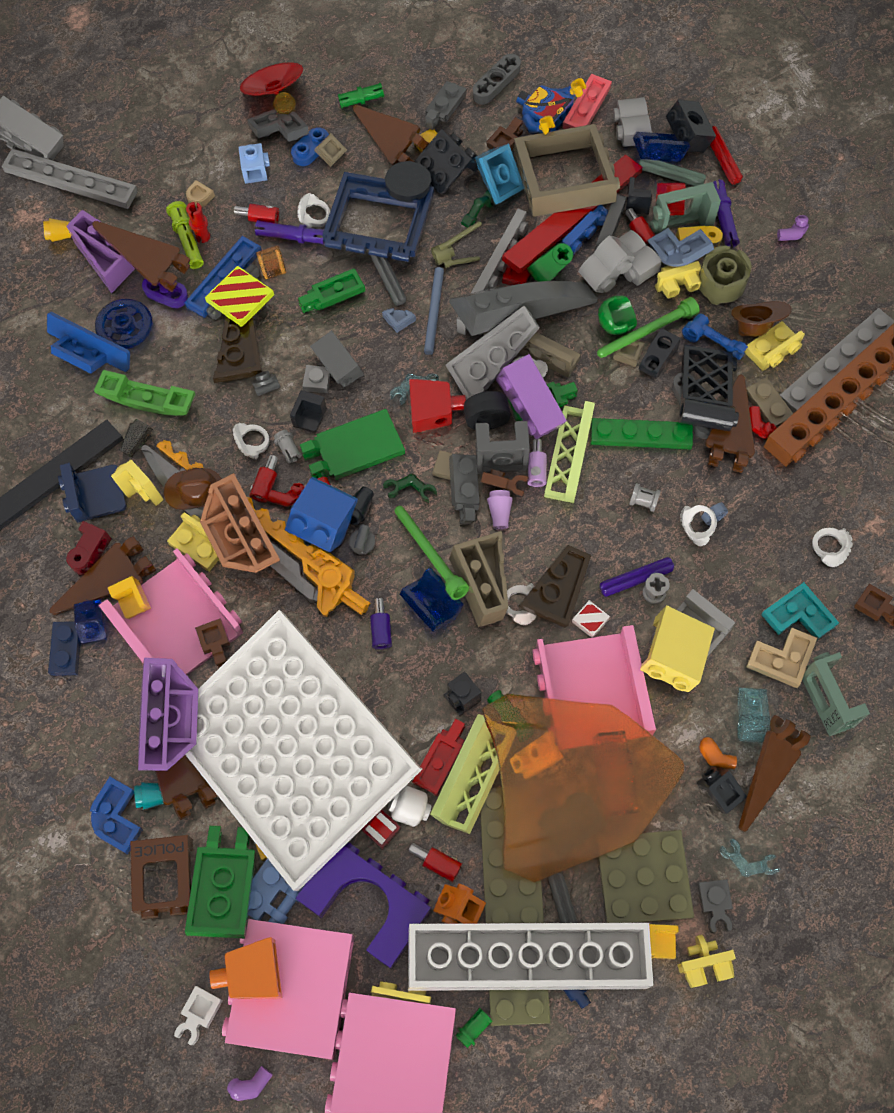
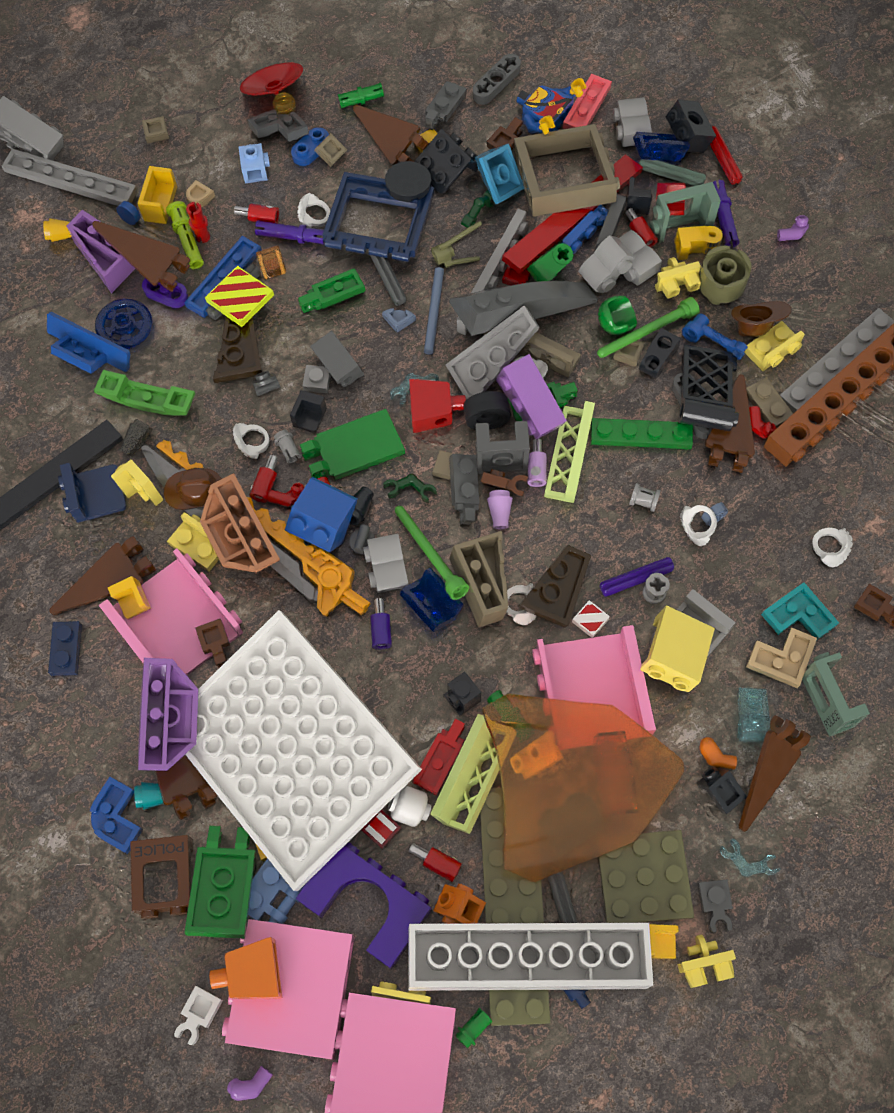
dark red leg [66,521,112,575] -> none
clear blue bracket [74,599,107,643] -> none
sand blue plate [648,228,714,267] -> none
none -> blue tile [116,201,141,225]
none -> yellow panel [138,166,178,224]
none -> dark tan tile [142,116,169,144]
none -> light grey brick [363,534,408,593]

